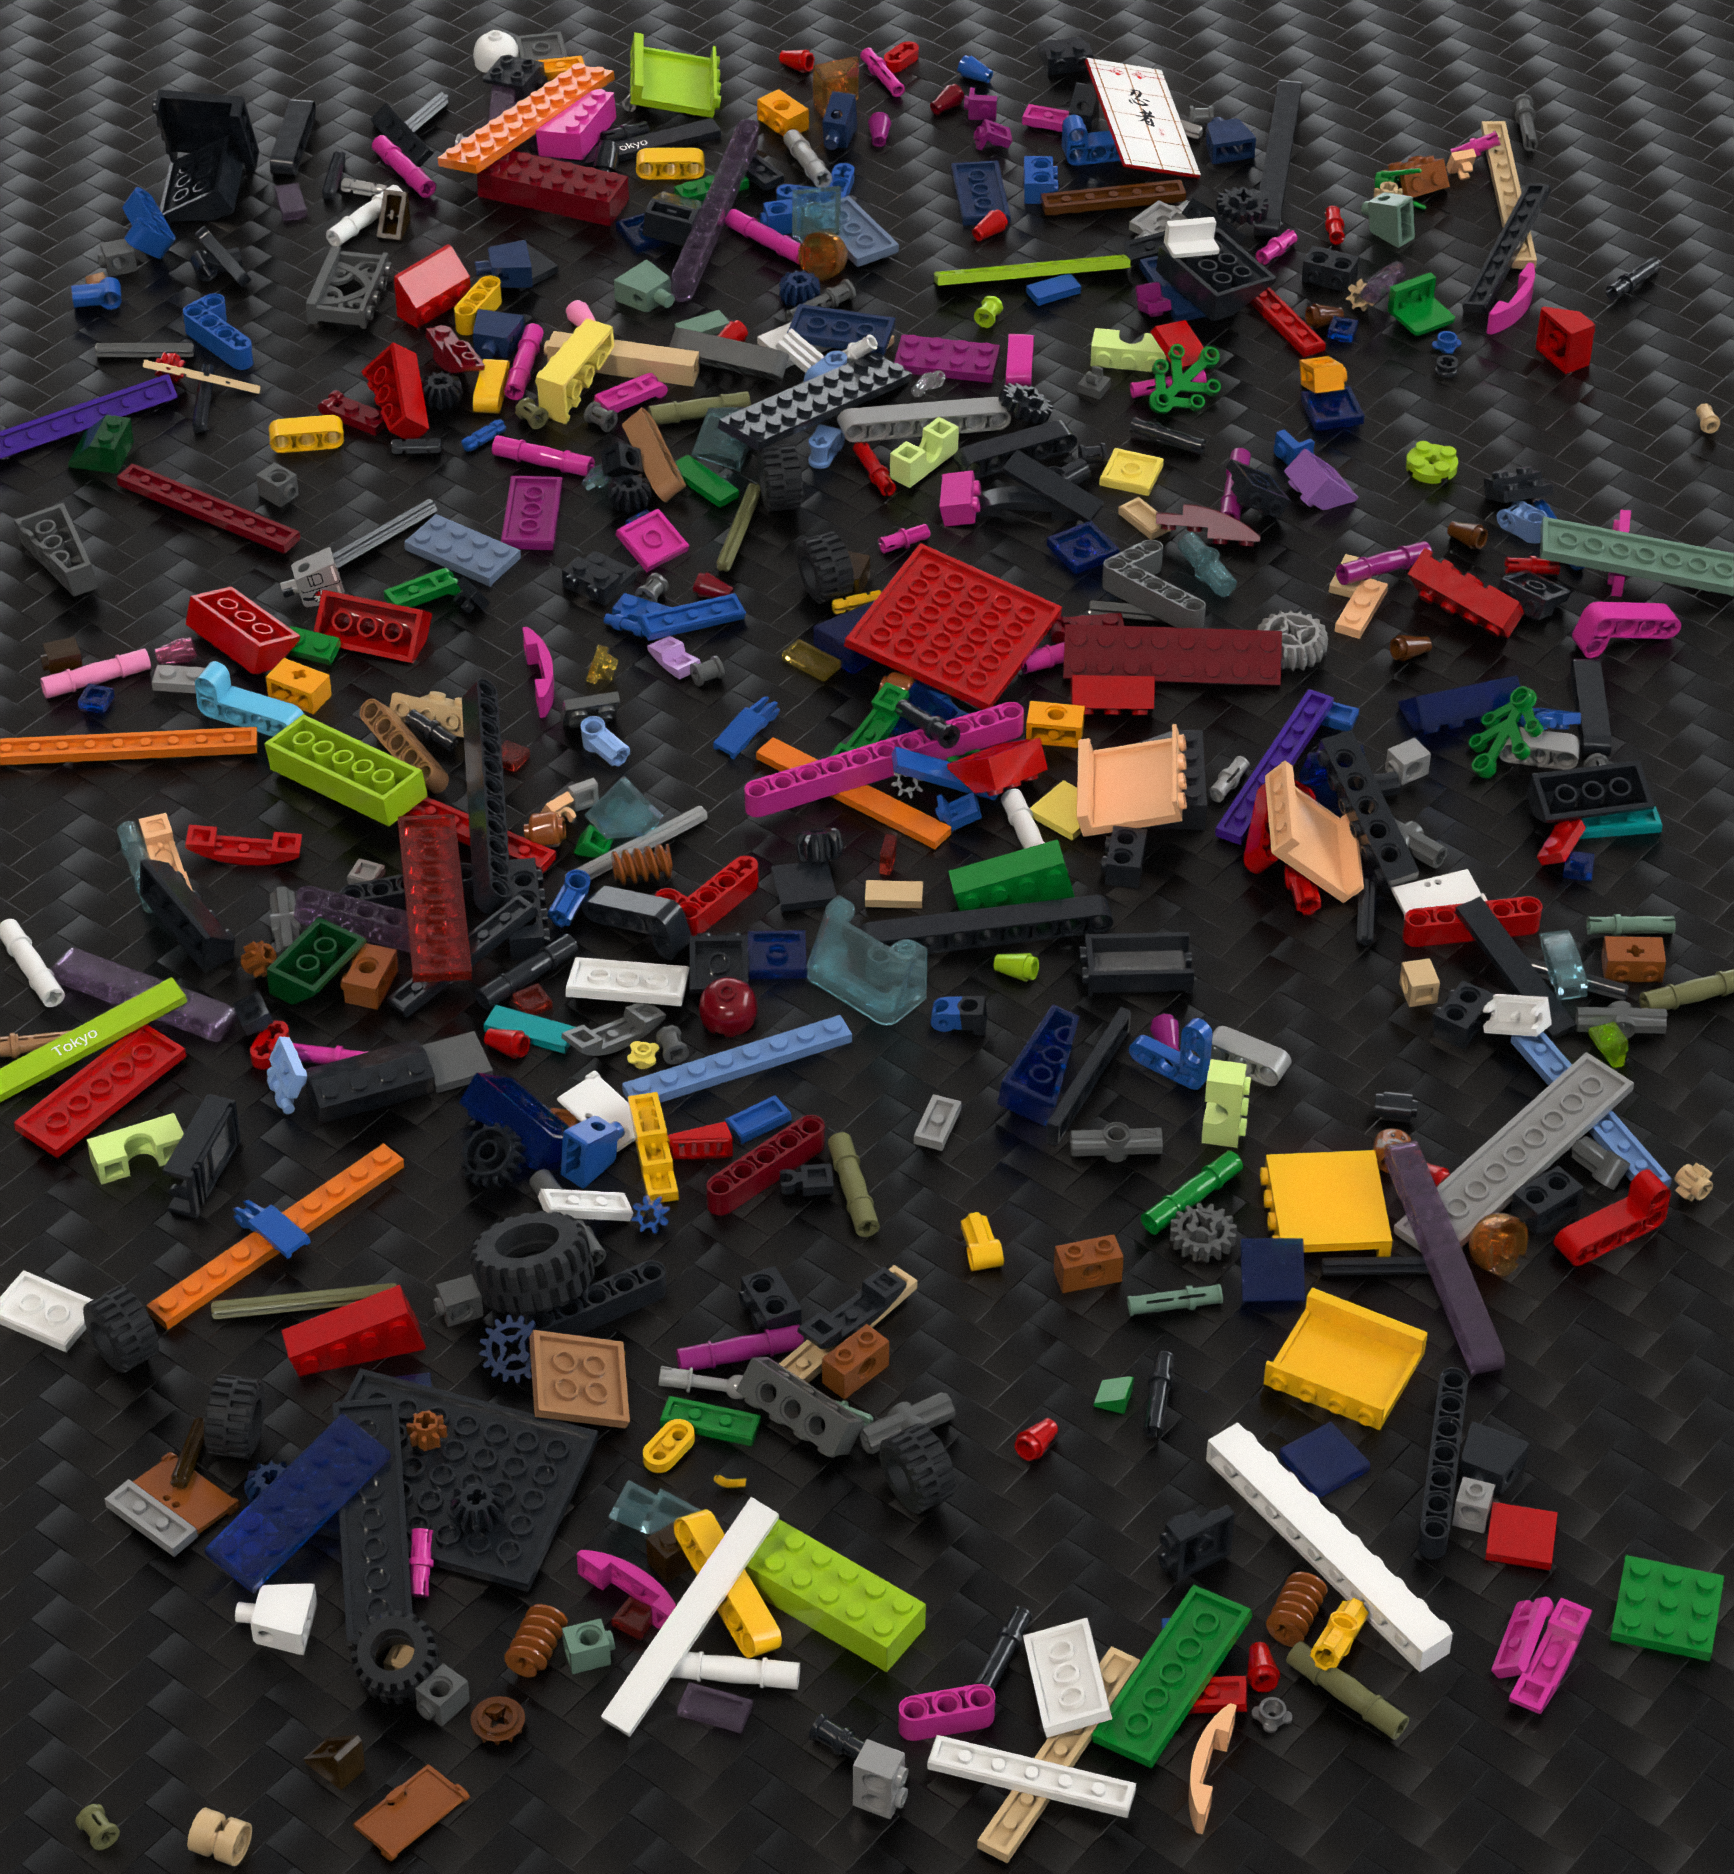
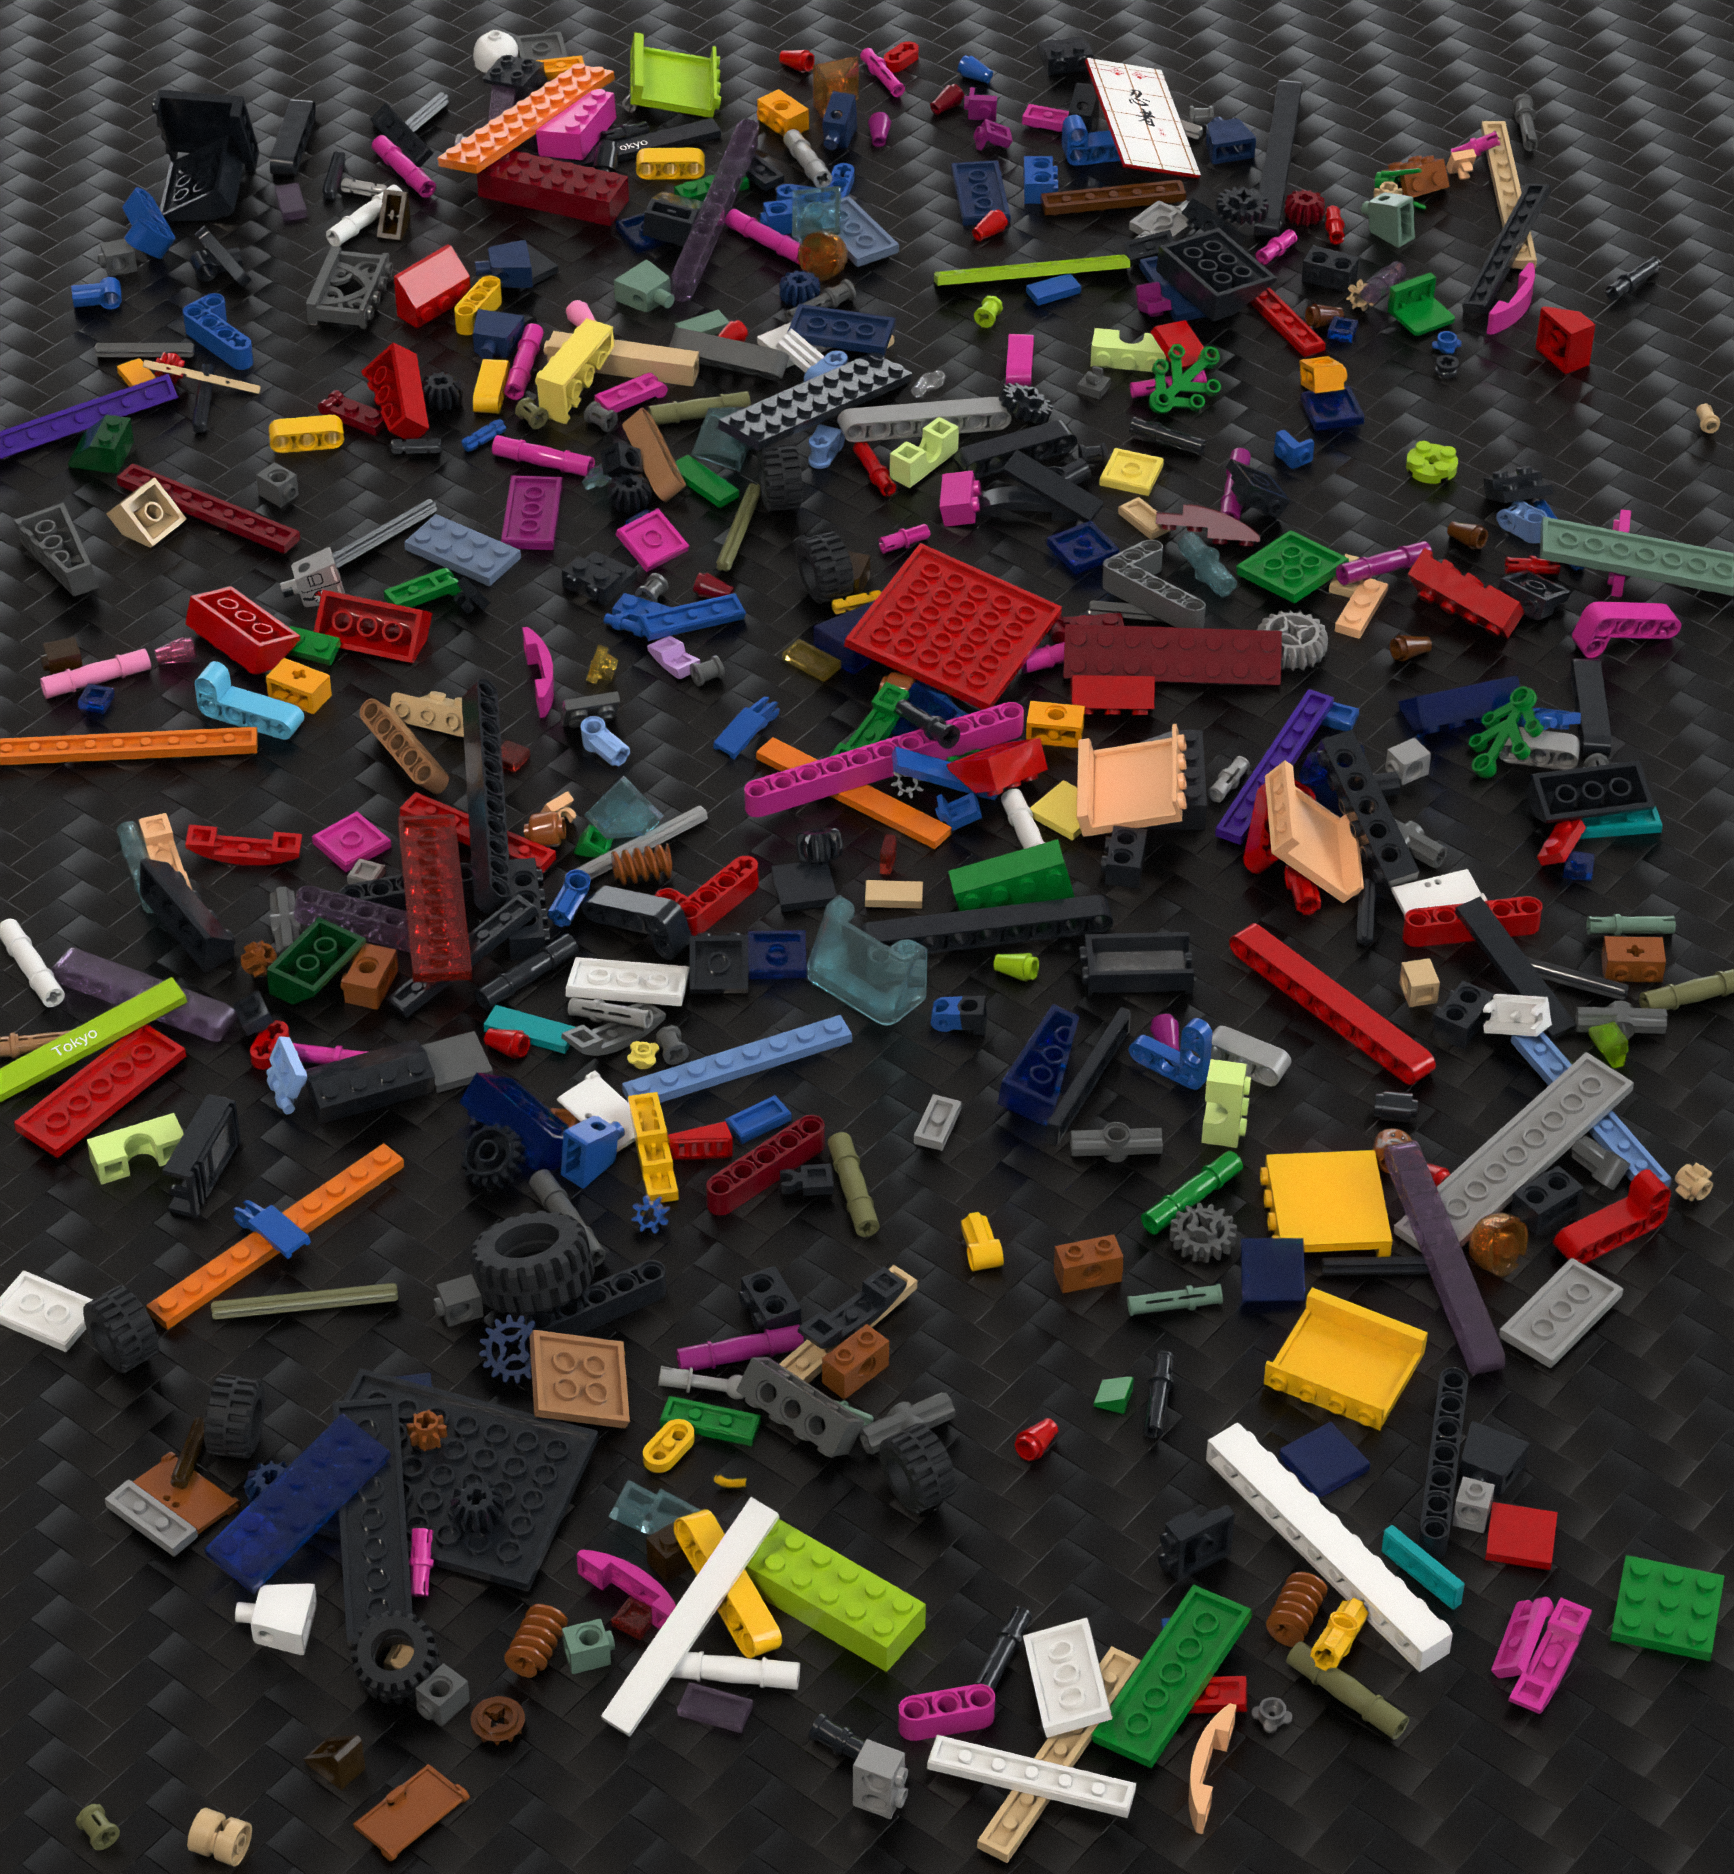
medium nougat plate [85,272,105,284] -> none
light grey plate [152,665,205,693] -> none
lime brick [264,714,427,826] -> none
red wedge [282,1285,427,1376] -> none
black pin [405,709,459,752] -> none
dark red slope [425,325,485,373] -> none
clear red tile [513,983,553,1015] -> none
white tile [538,1189,633,1221] -> none
light grey tile [568,778,599,812] -> none
dark red cylinder [699,977,758,1037] -> none
white axle [842,335,878,364] -> none
magenta plate [894,335,1000,383] -> none
white panel [1164,217,1219,258] -> none
red cone [1247,1642,1280,1692] -> none
medium lavender slope [1284,448,1359,510] -> none
clear light blue slope [1539,930,1588,1000] -> none
none -> tan slope [106,477,187,548]
none -> light orange tile [117,358,156,387]
none -> dark pink tile [312,811,391,872]
none -> light grey pin [568,997,653,1028]
none -> red beam [1229,923,1436,1085]
none -> green plate [1236,530,1349,603]
none -> dark red gear [1284,189,1325,227]
none -> teal tile [1381,1525,1465,1610]
none -> light grey plate [1499,1258,1623,1368]

